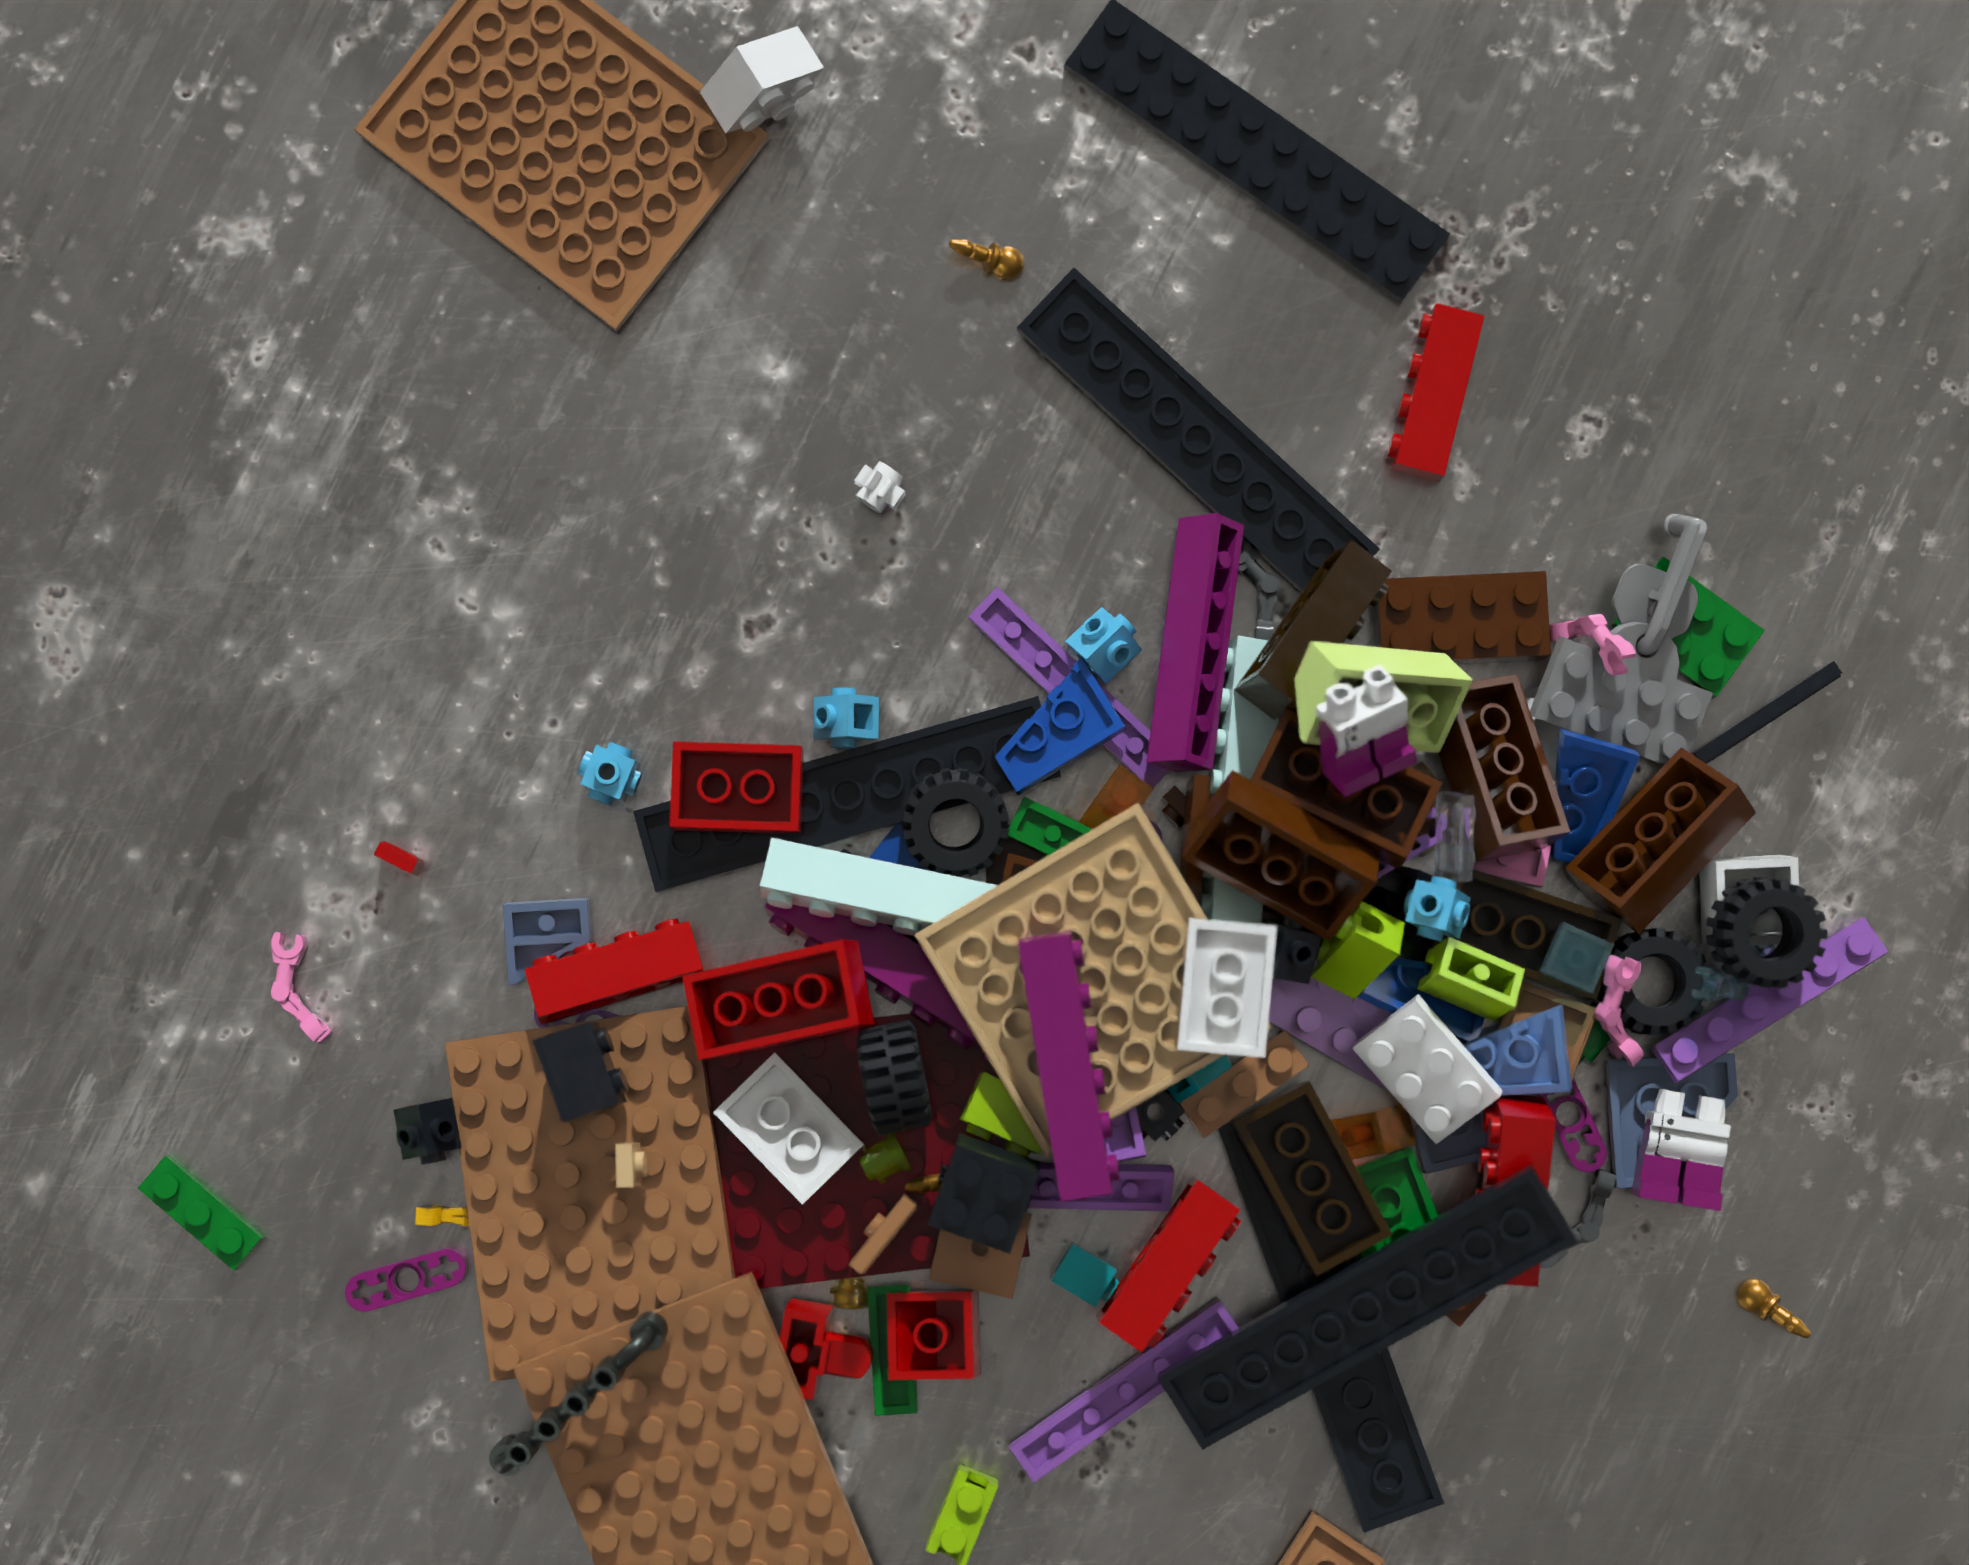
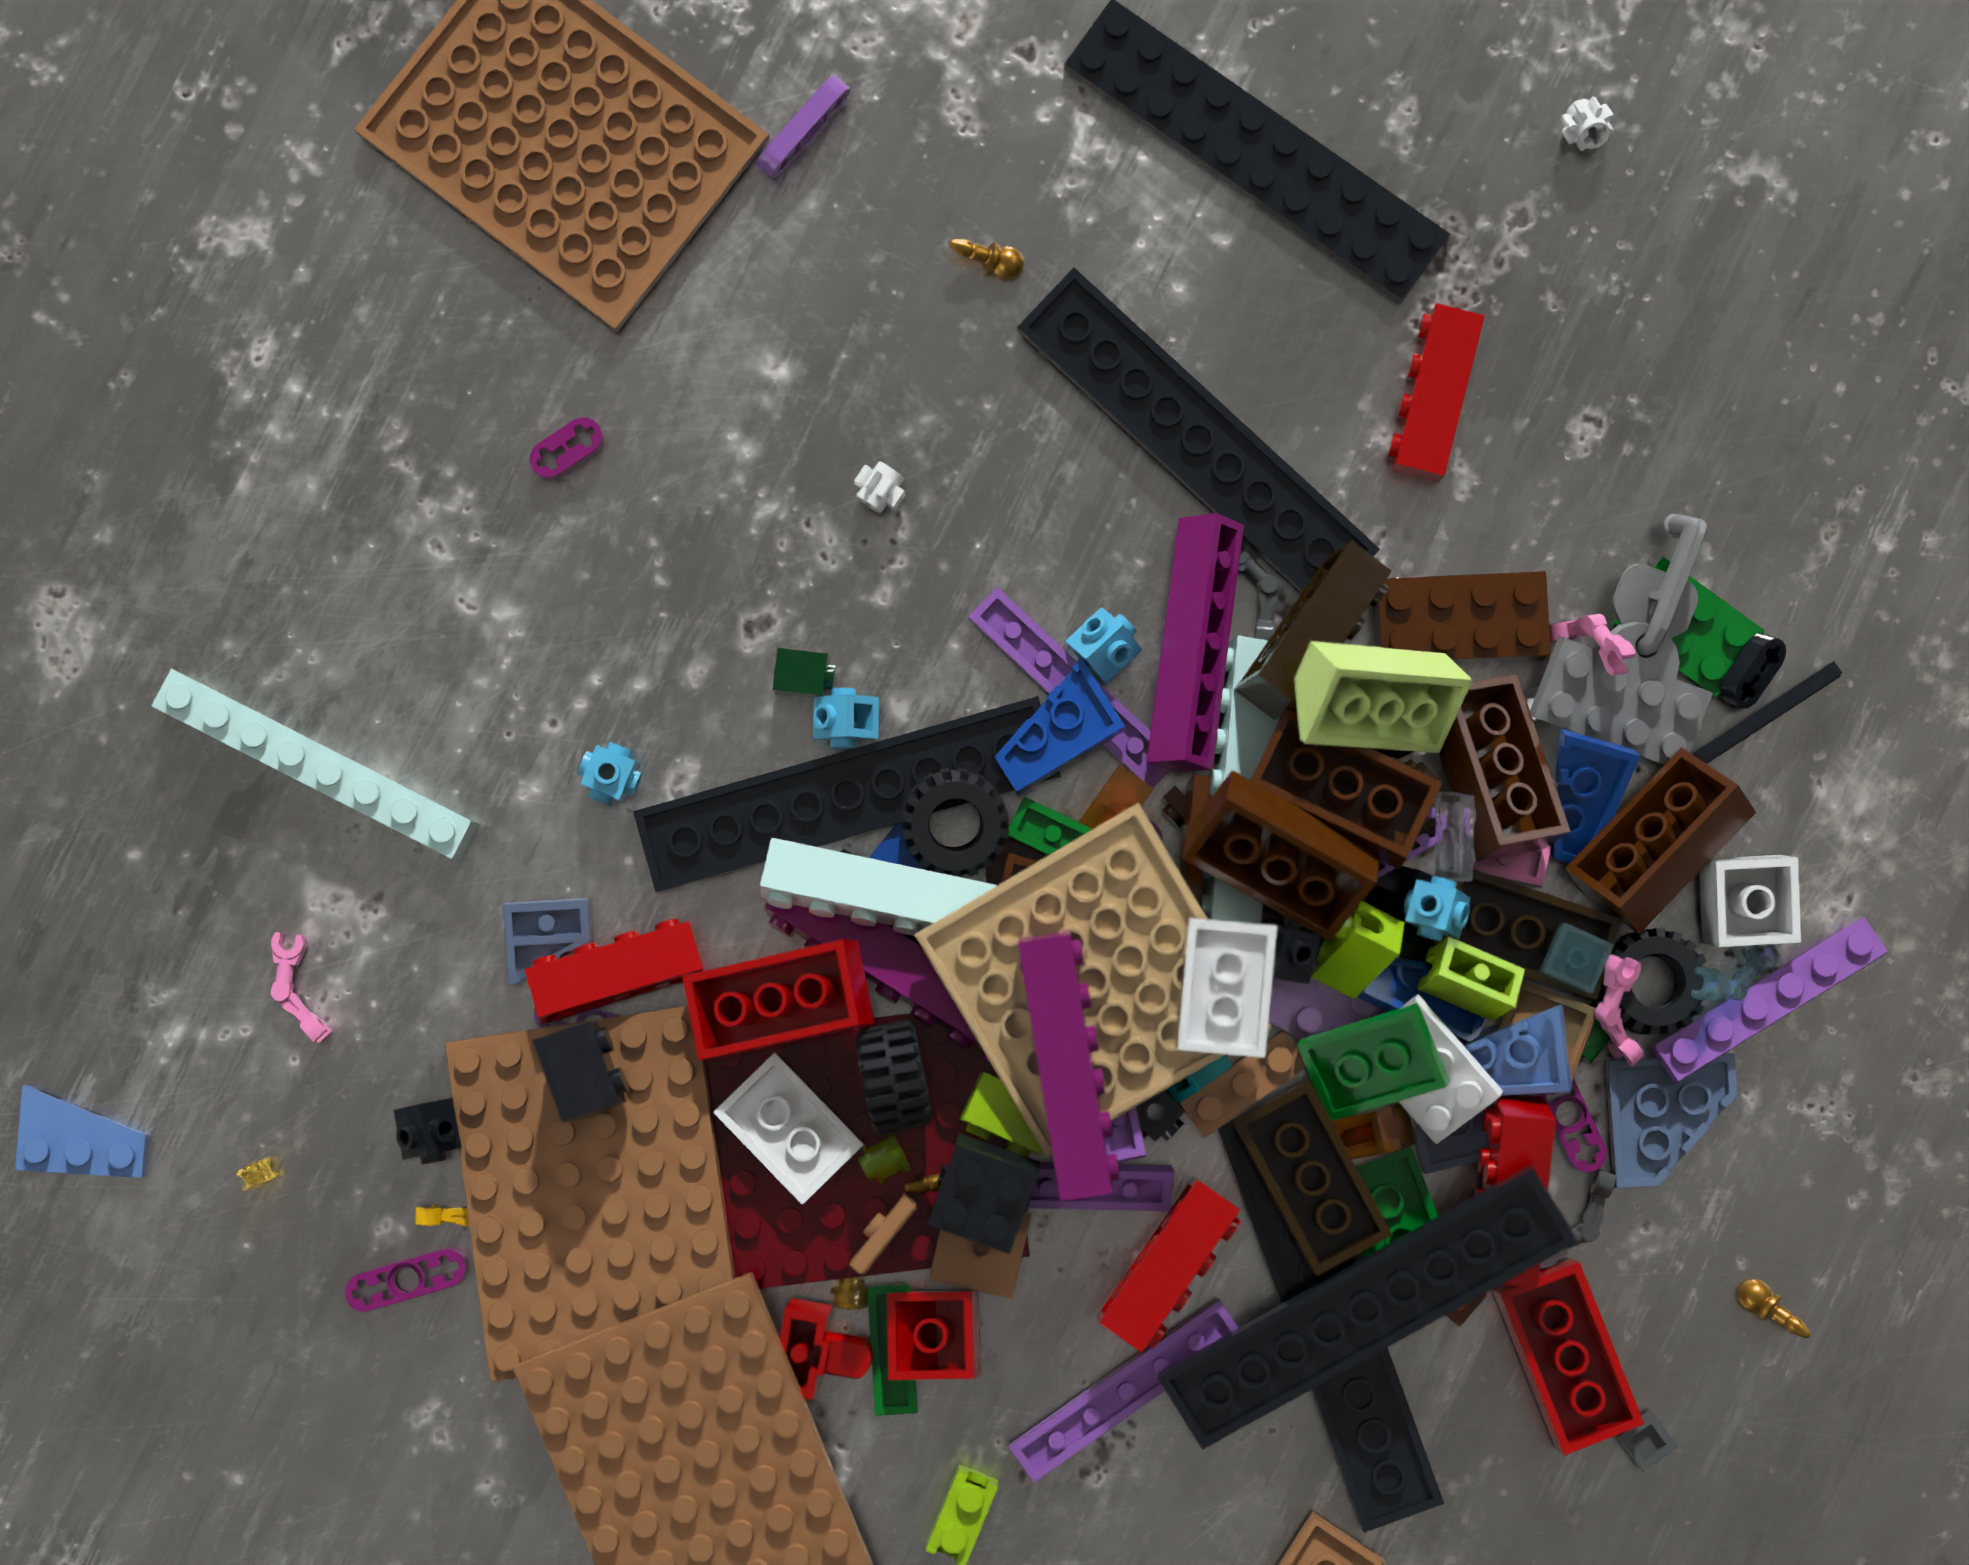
green plate [138,1155,264,1271] -> none
red tile [373,841,425,876] -> none
pearl dark grey bar [489,1312,668,1476] -> none
tan plate [615,1142,648,1188] -> none
red brick [670,741,804,834] -> none
white brick [700,26,824,133] -> none
teal brick [1051,1242,1119,1307] -> none
hips [1316,665,1417,797] -> none
hips [1631,1089,1731,1211] -> none
black tyre [1706,877,1827,988] -> none
none -> medium blue wing [15,1085,149,1178]
none -> light aqua brick [151,669,479,862]
none -> clear yellow bush [235,1157,279,1192]
none -> magenta beam [530,417,604,480]
none -> medium lavender beam [756,75,851,179]
none -> dark green brick [772,648,836,698]
none -> green plate [1297,1003,1450,1121]
none -> red brick [1493,1259,1645,1456]
none -> white gear [1561,96,1615,151]
none -> dark grey plate [1616,1410,1678,1472]
none -> black beam [1720,633,1786,709]

